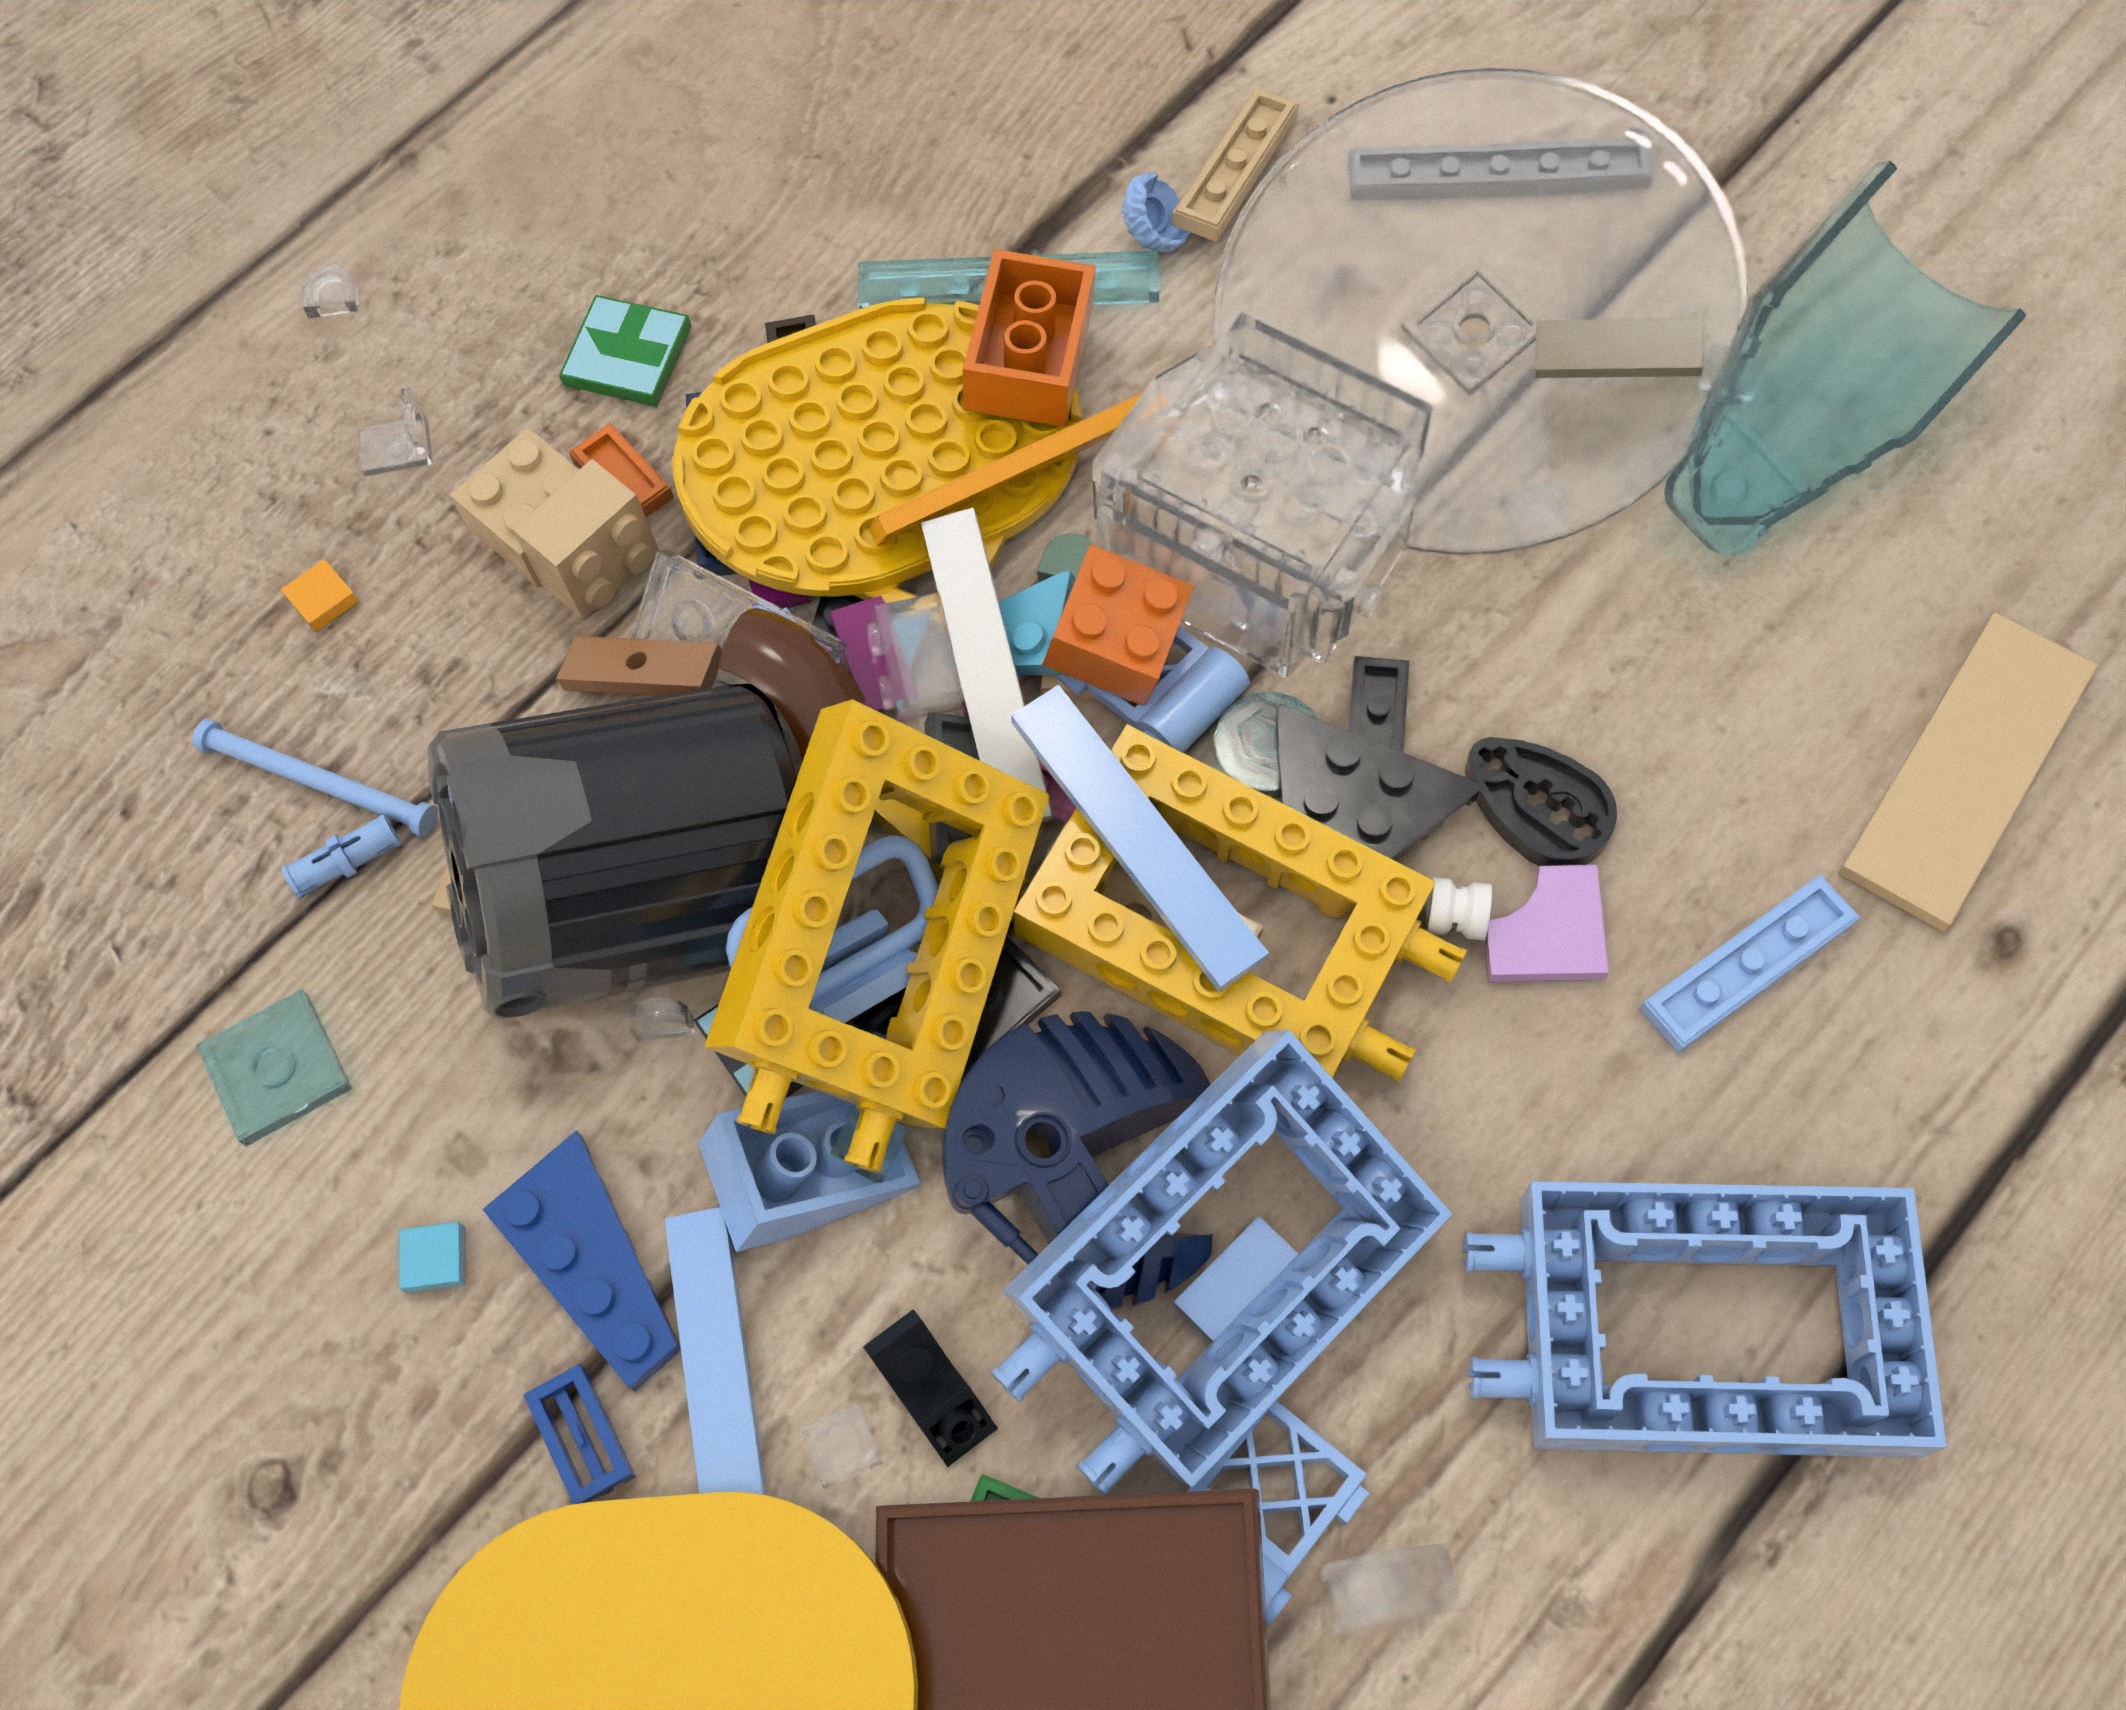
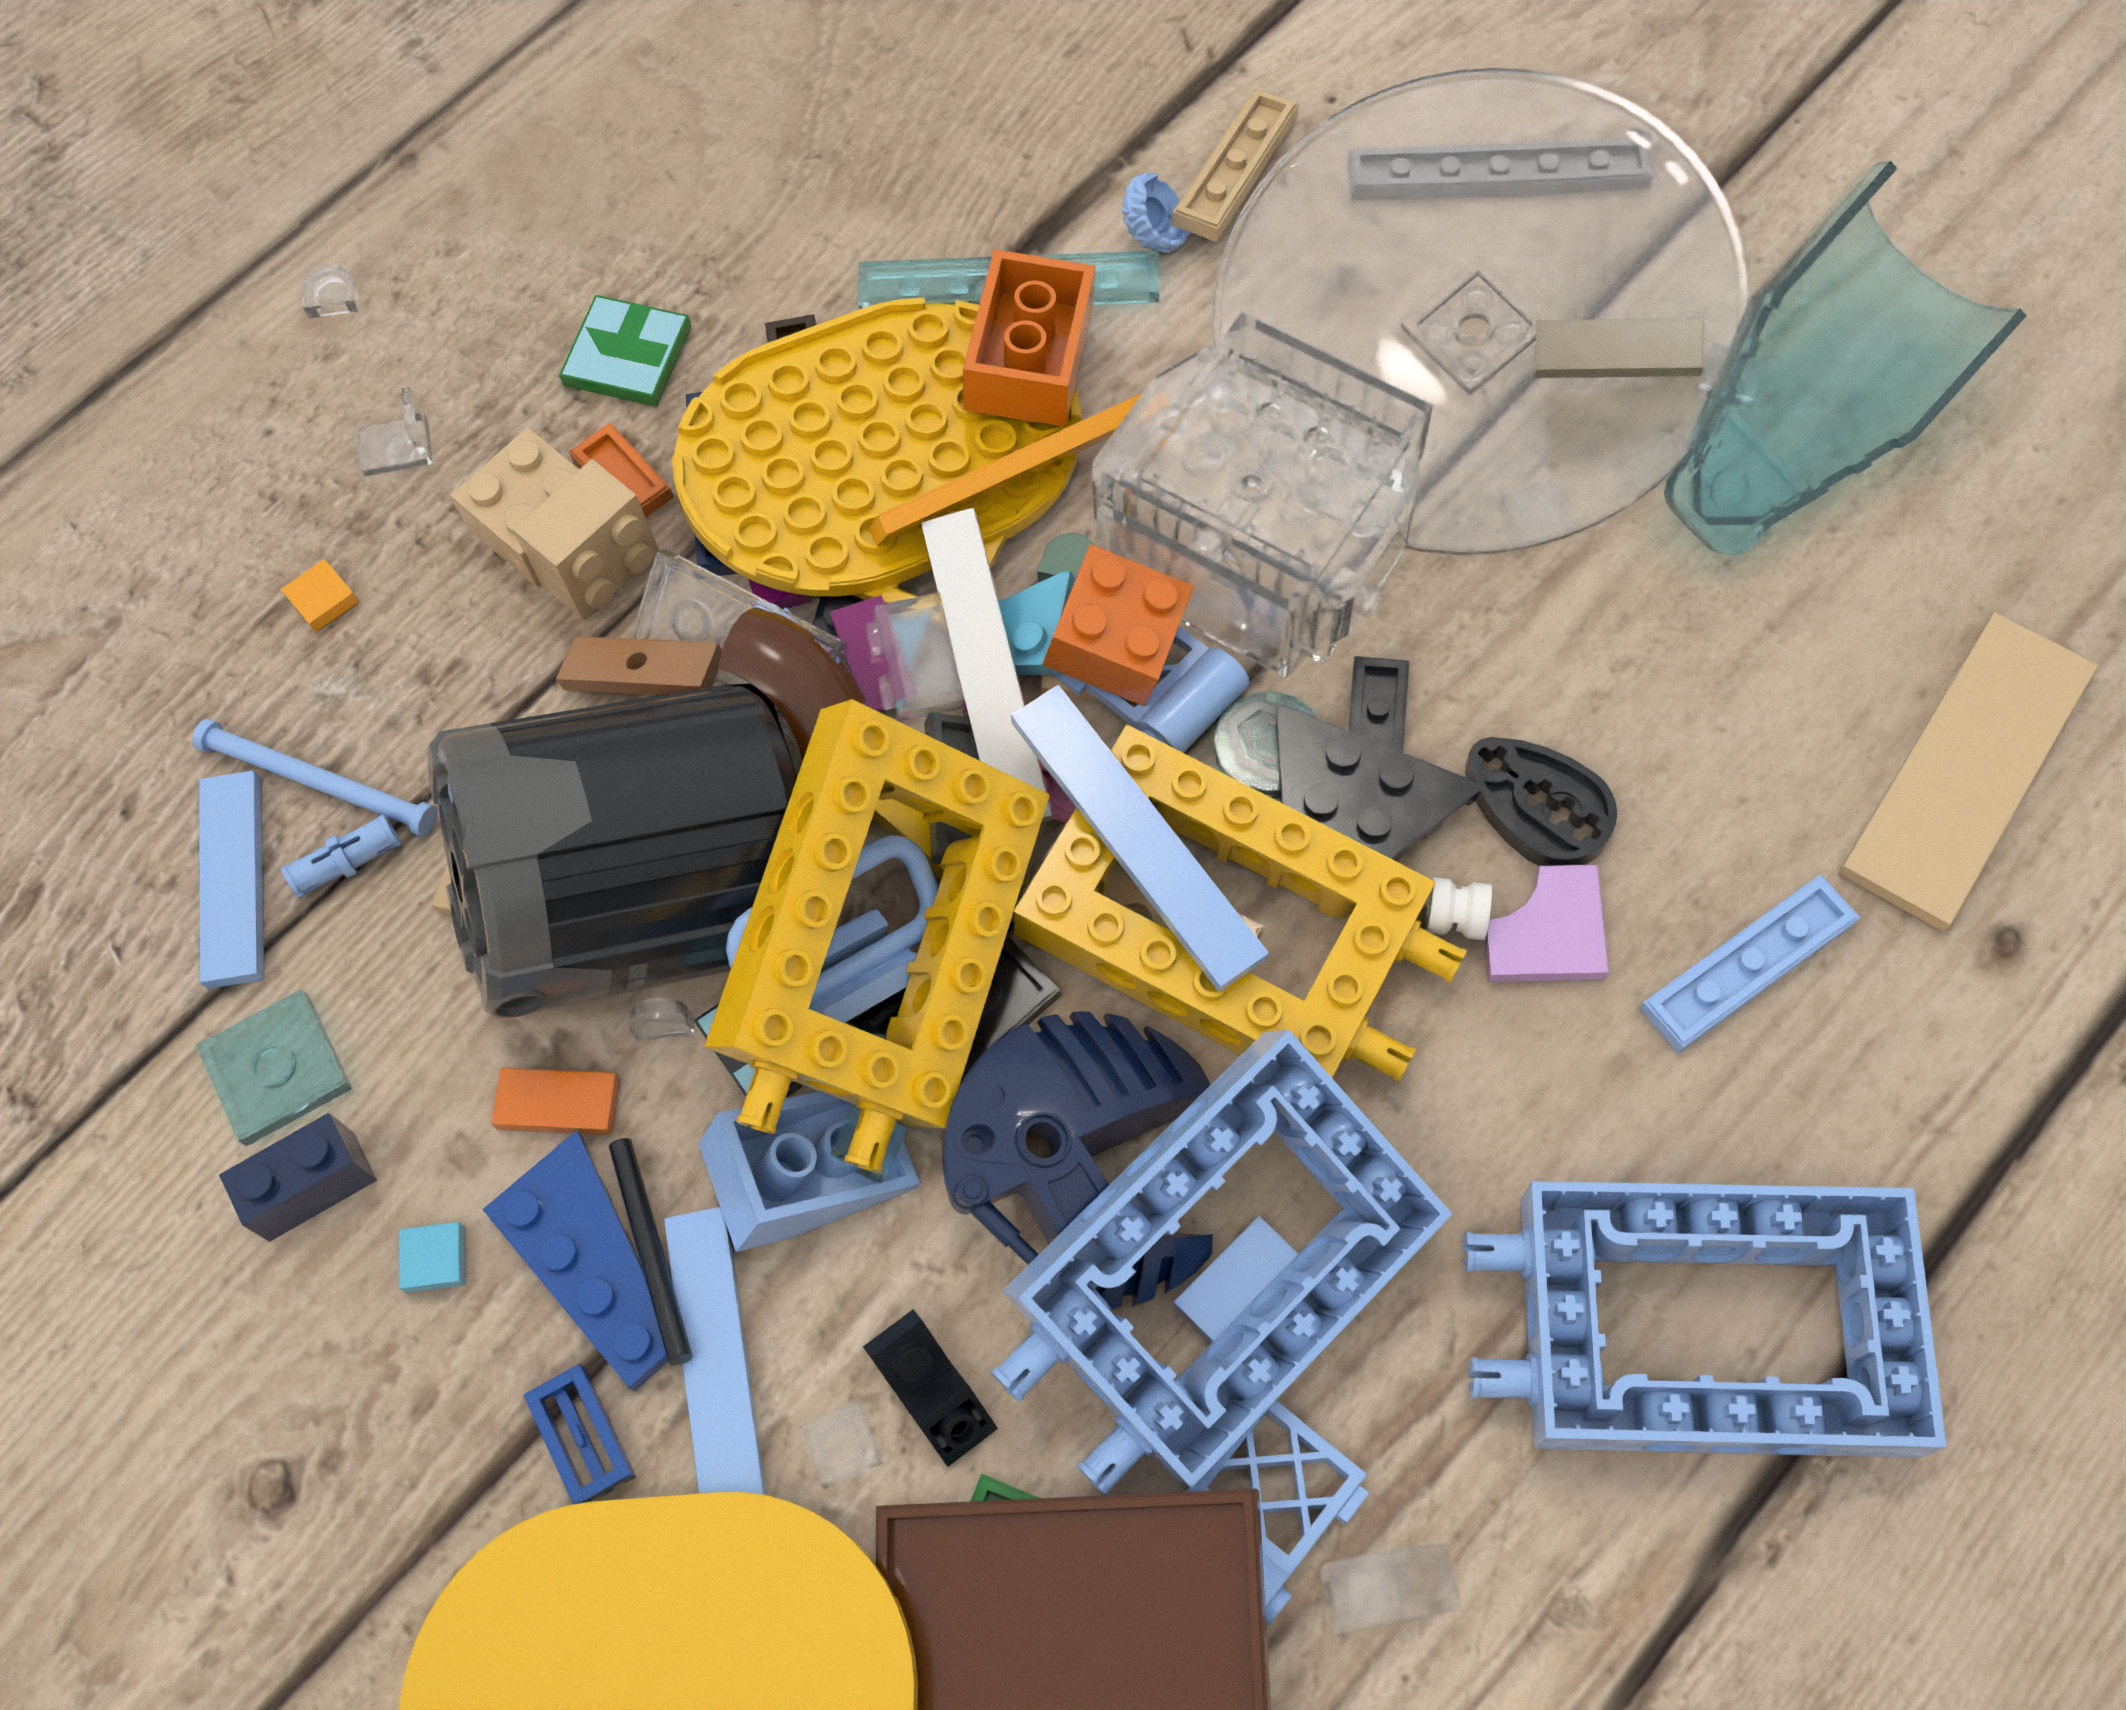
none -> light blue tile [199,770,264,989]
none -> dark blue brick [219,1113,377,1242]
none -> orange tile [491,1068,620,1135]
none -> black bar [609,1138,693,1366]

